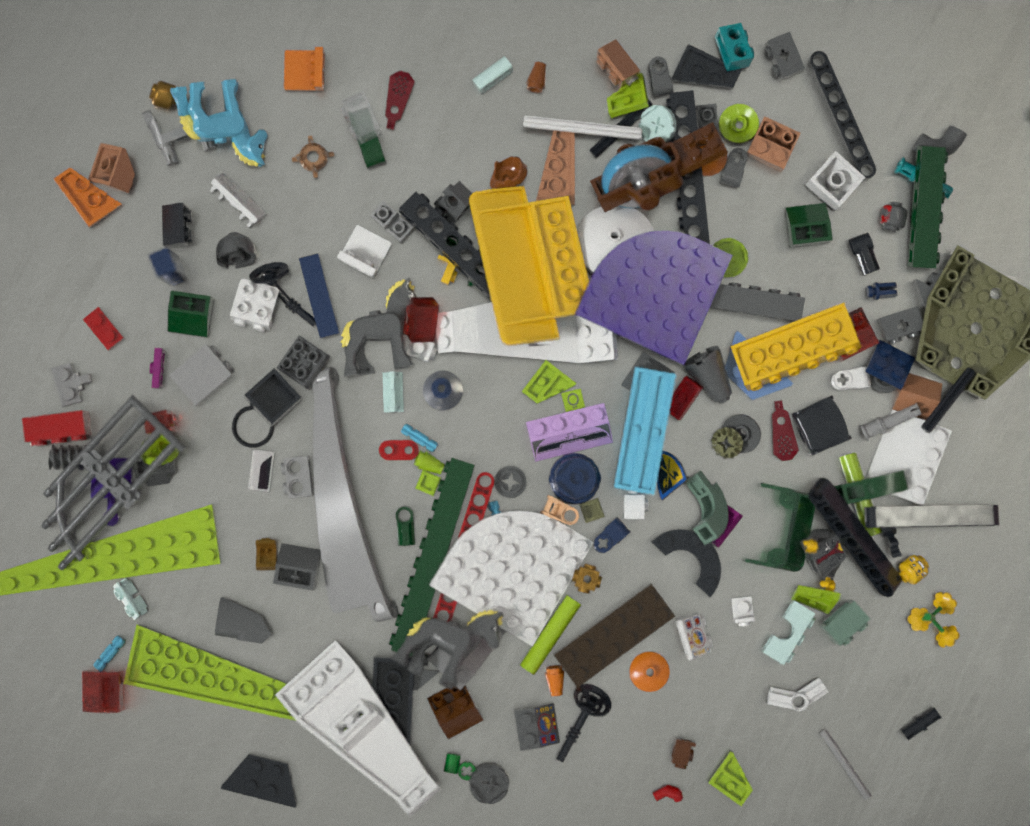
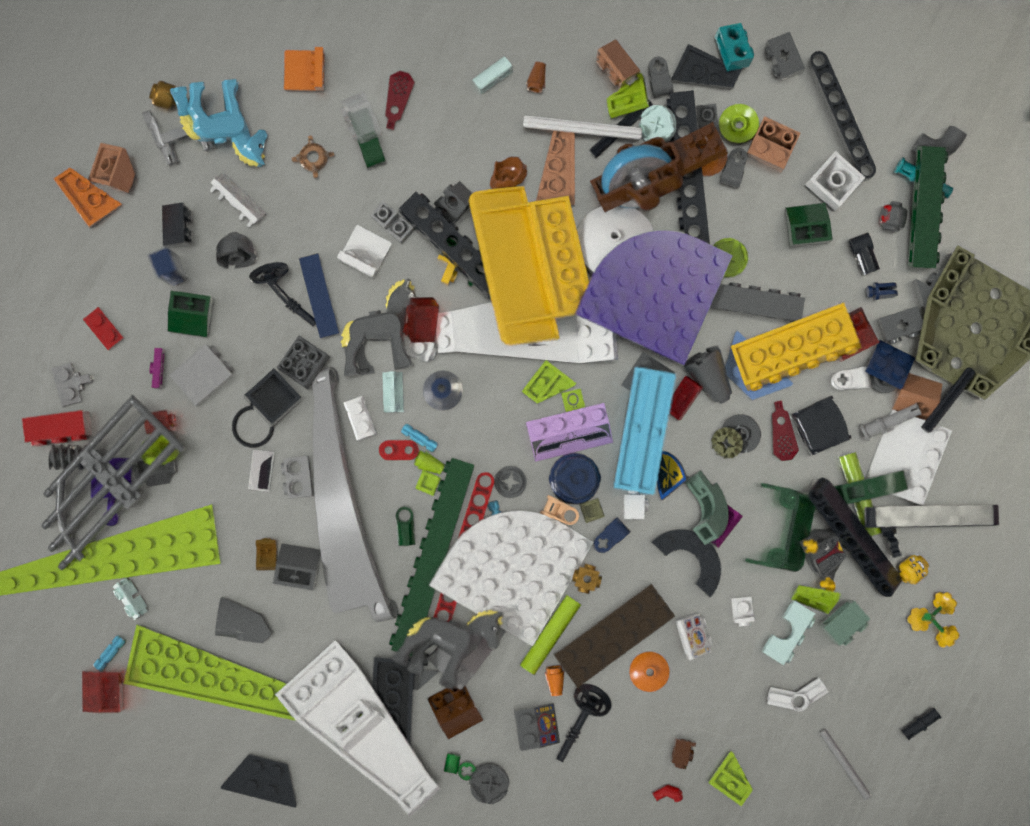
white bracket [230,279,279,332] -> none
none -> white brick [344,396,377,441]

